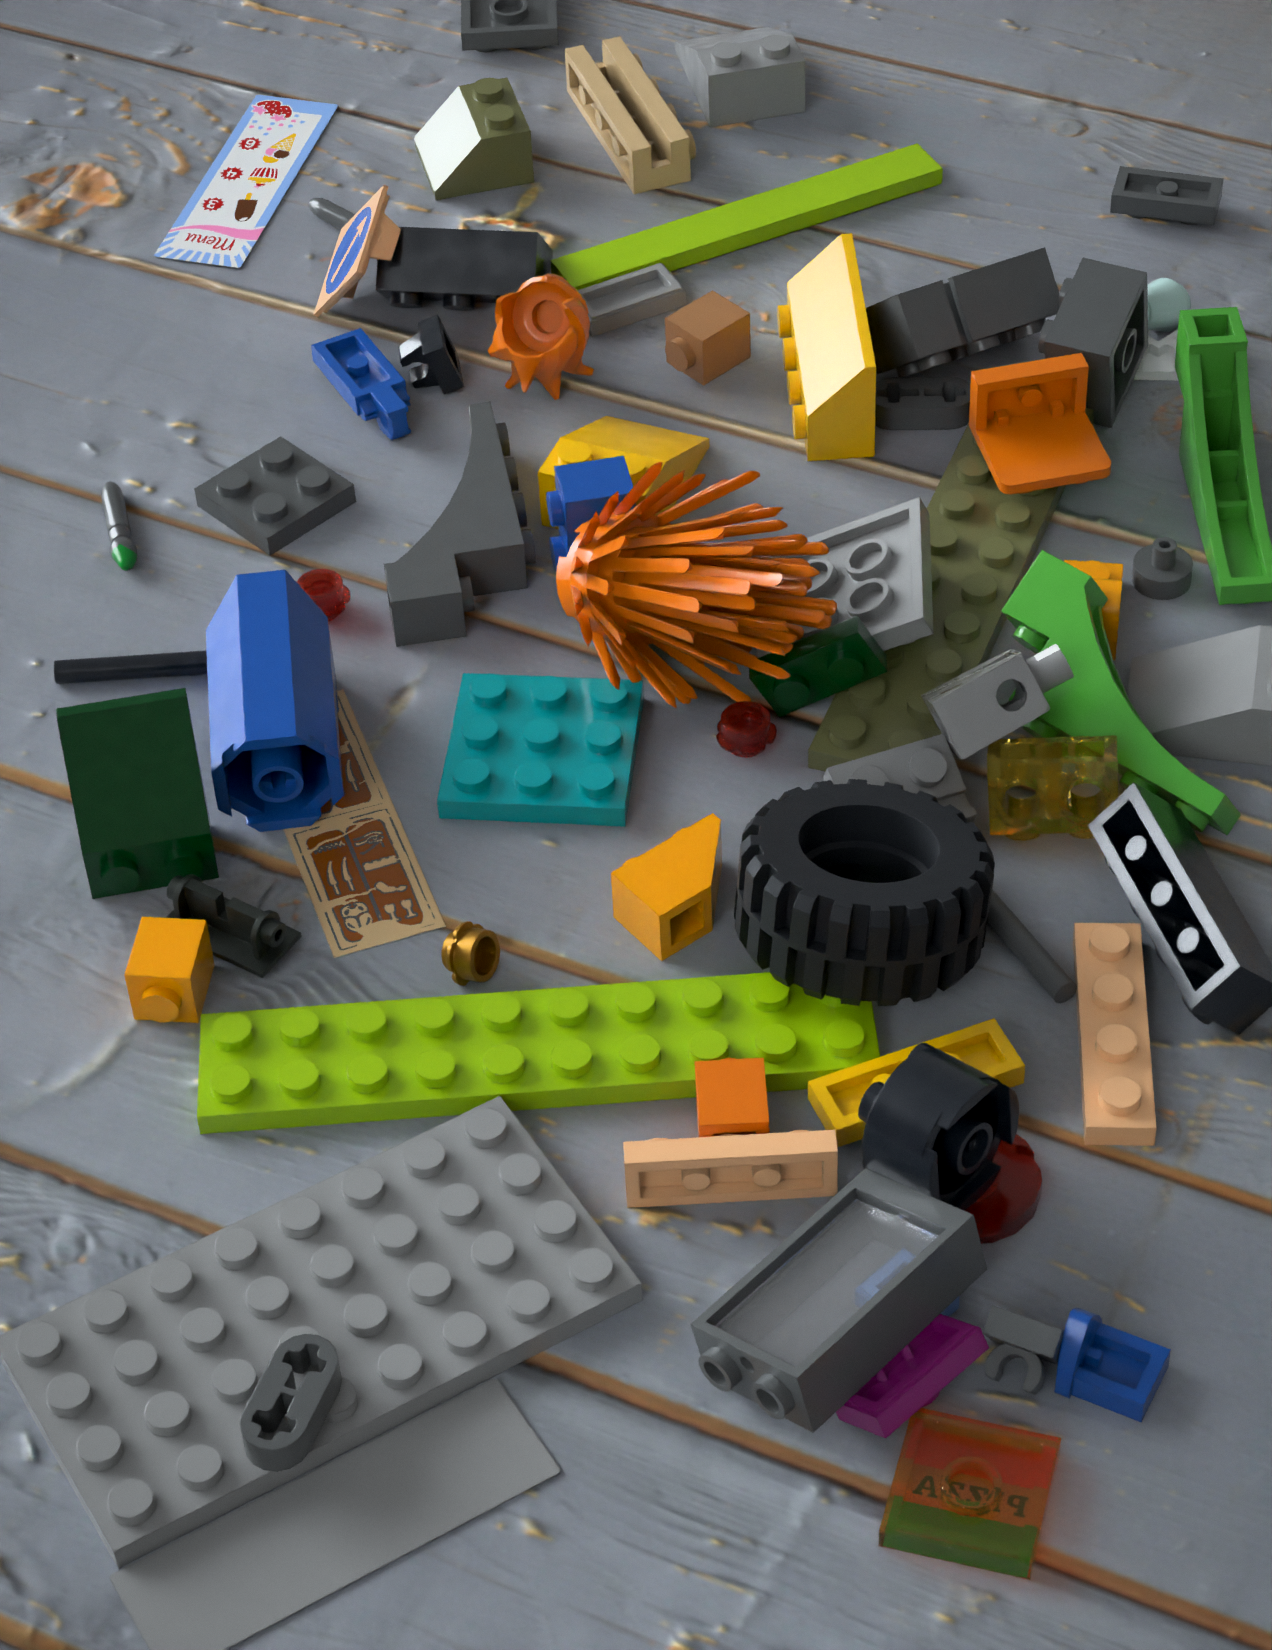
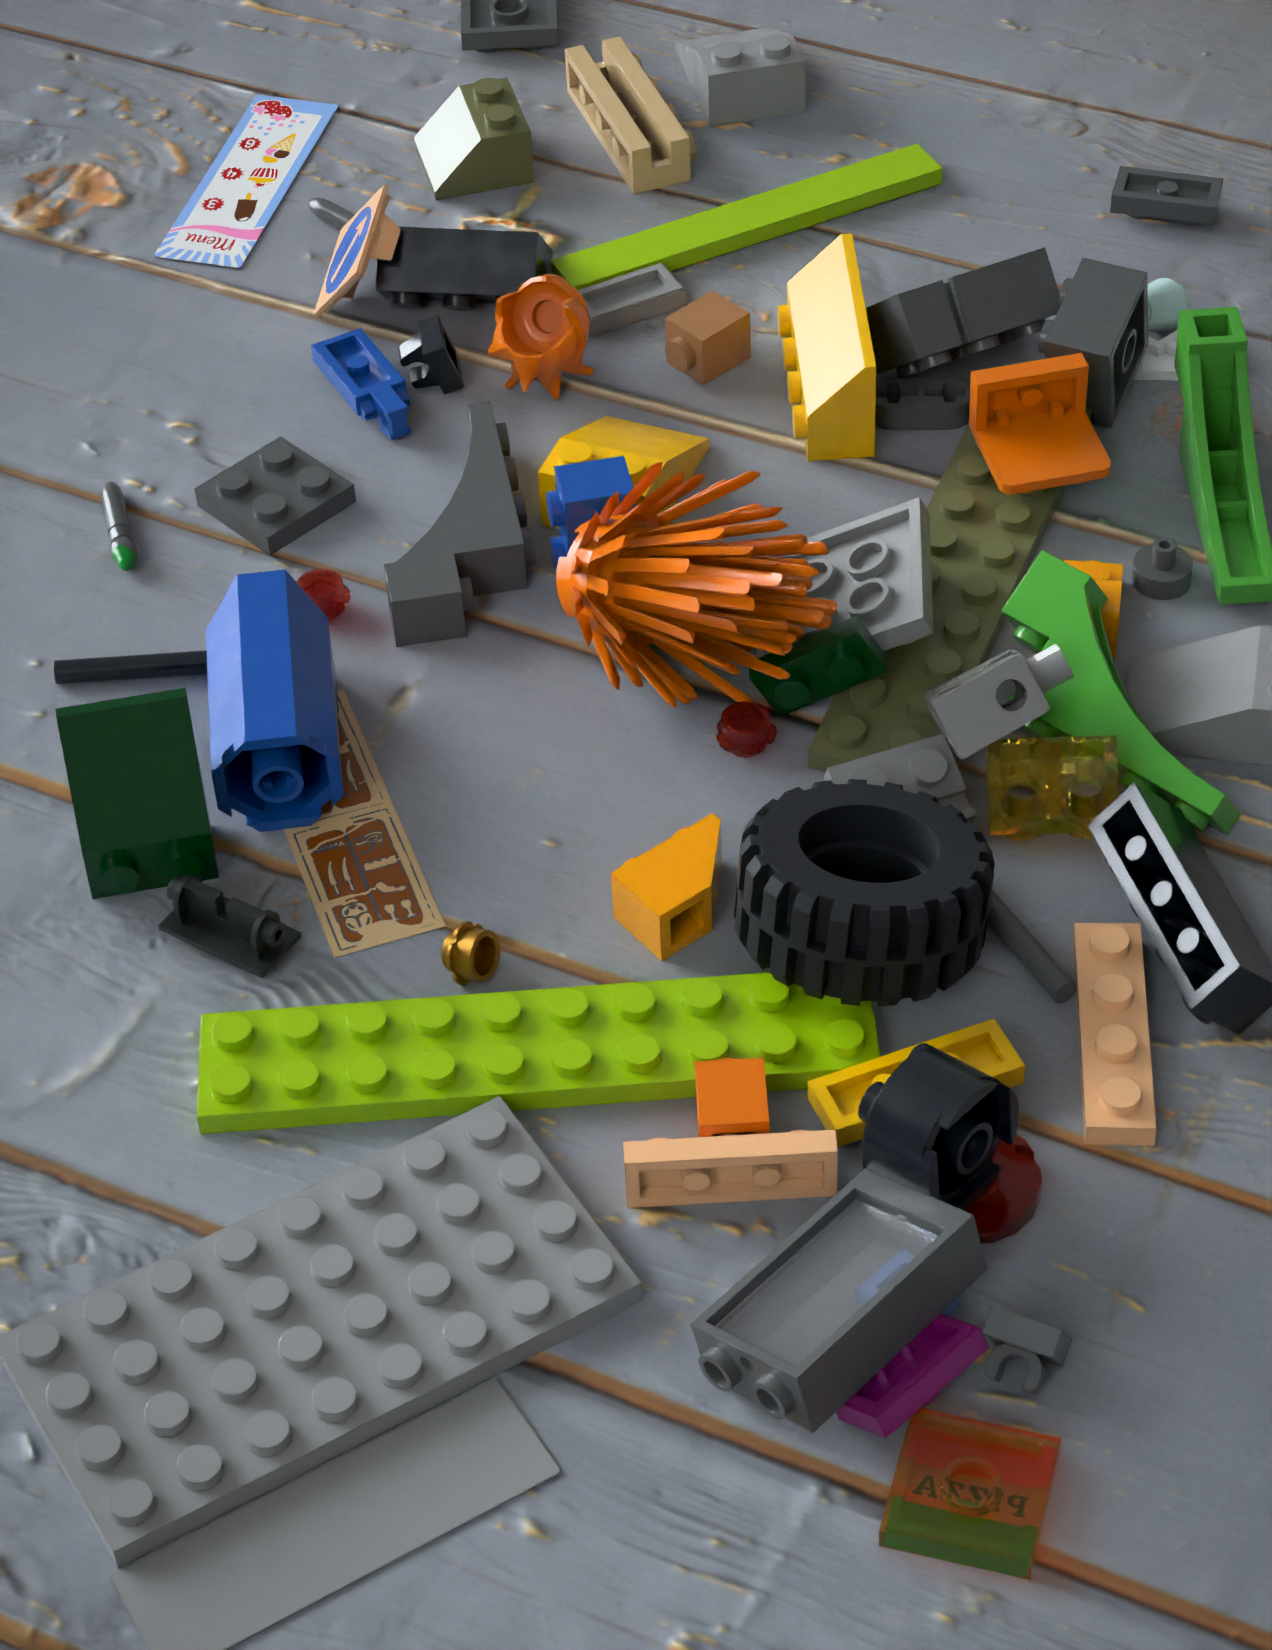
light orange brick [124,916,215,1023] -> none
dark grey beam [239,1334,342,1472] -> none
teal plate [437,673,644,827] -> none
blue tile [1054,1308,1171,1422] -> none

